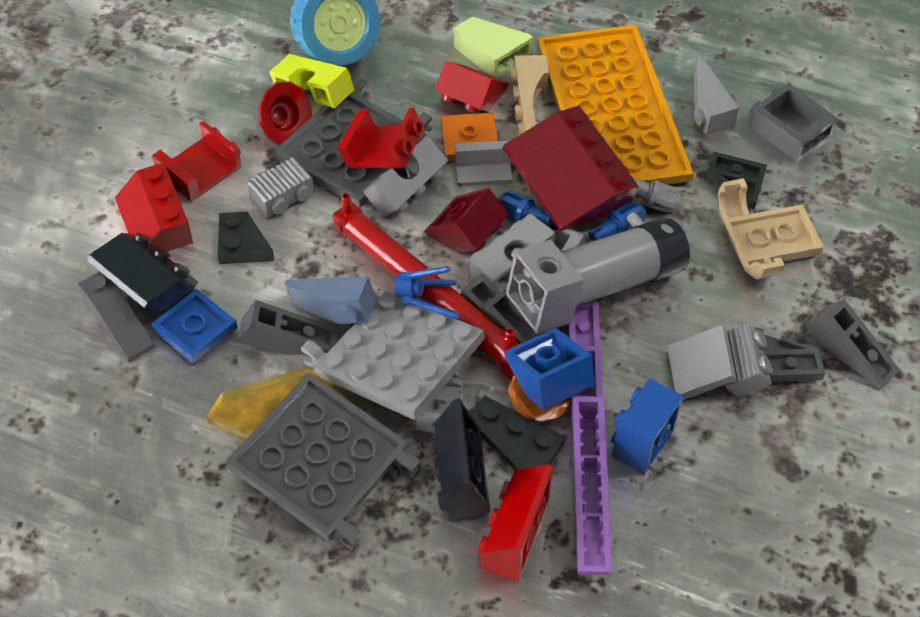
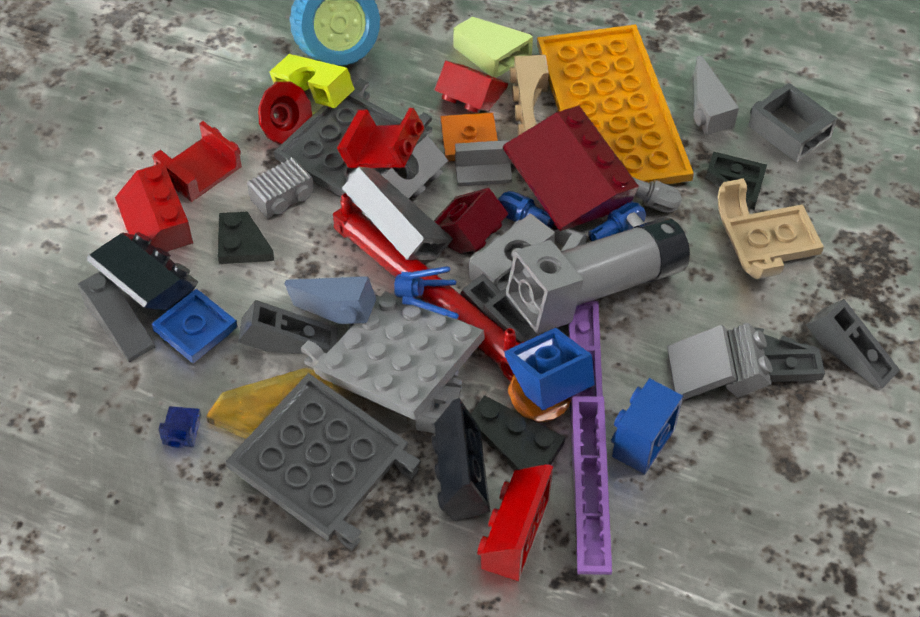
none -> clear blue bracket [158,406,201,448]
none -> slope [342,167,453,260]

